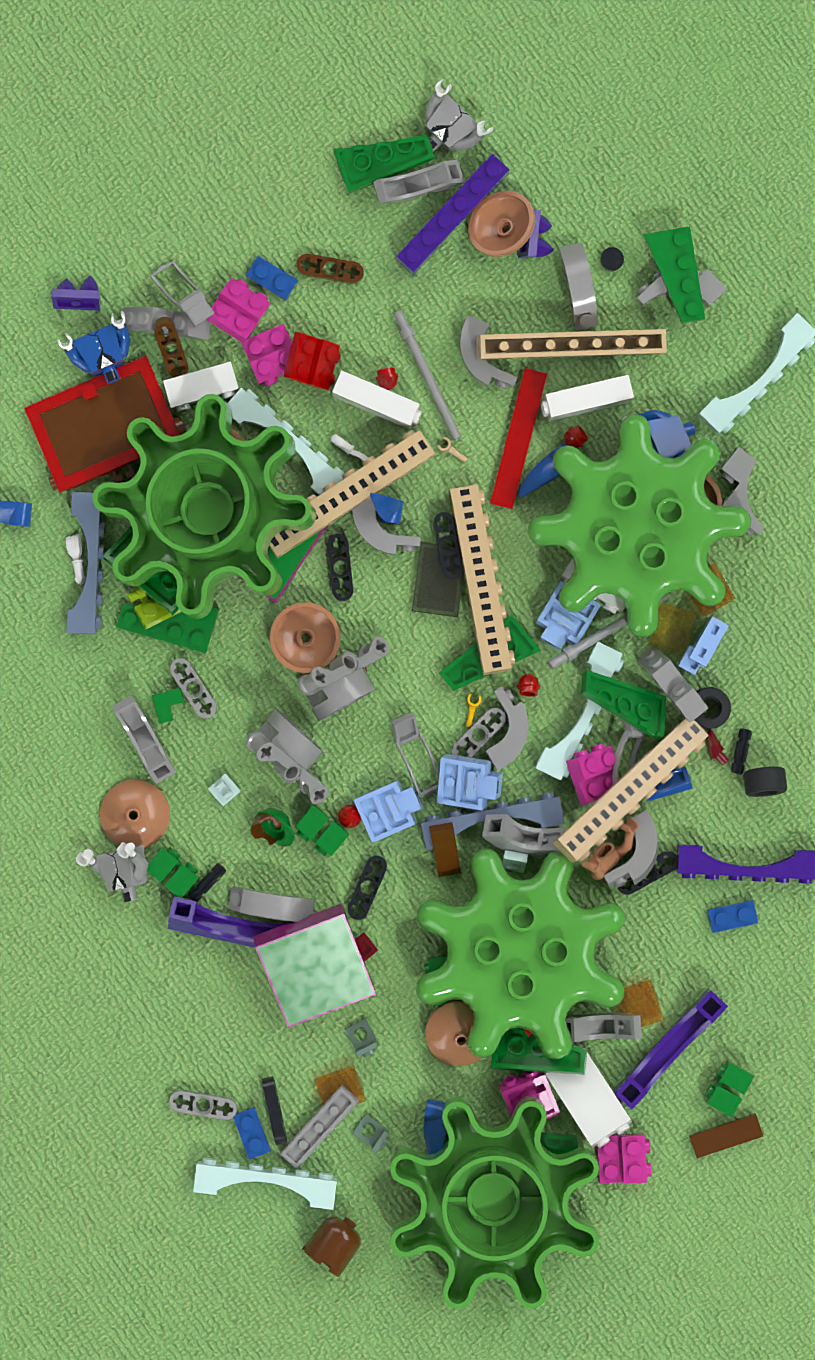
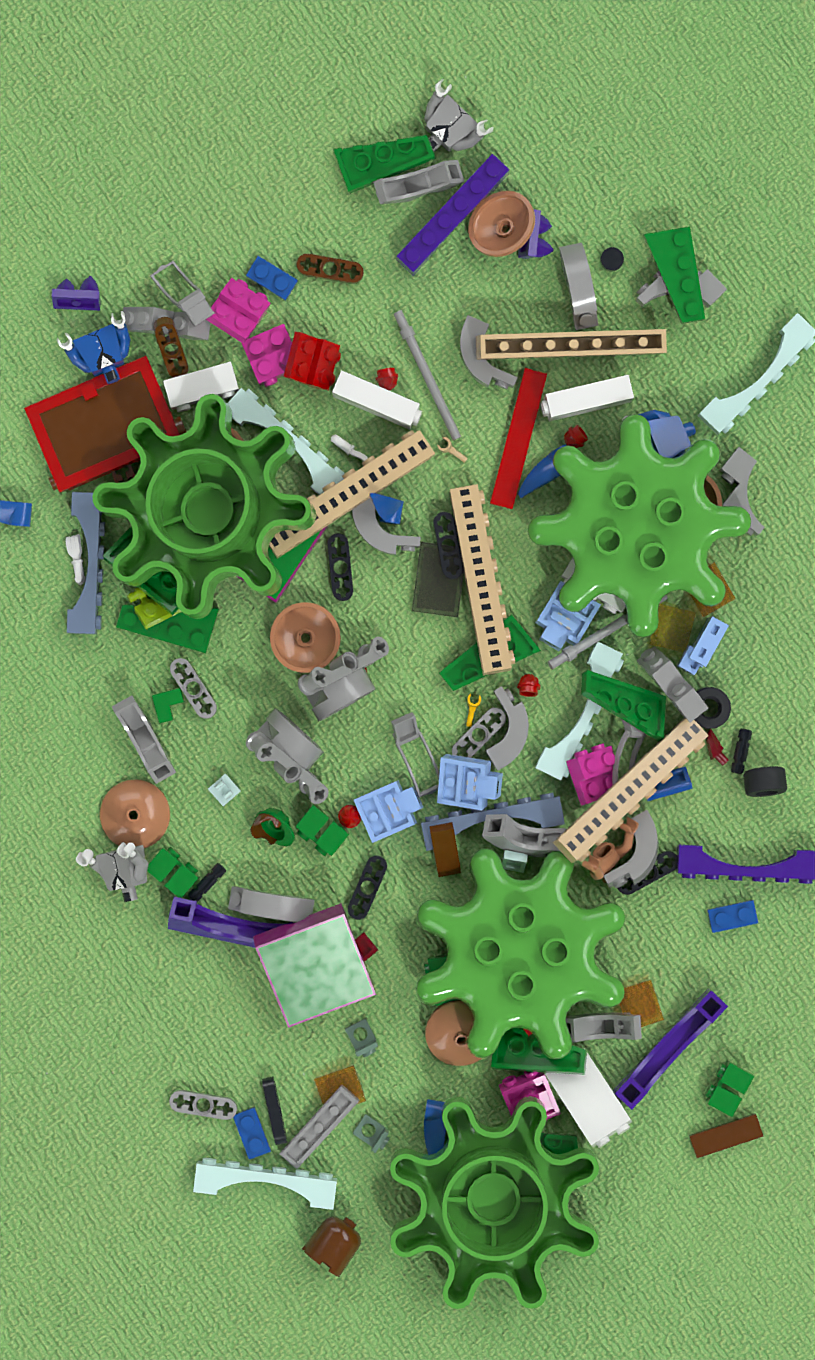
dark pink plate [597,1133,652,1184] -> none

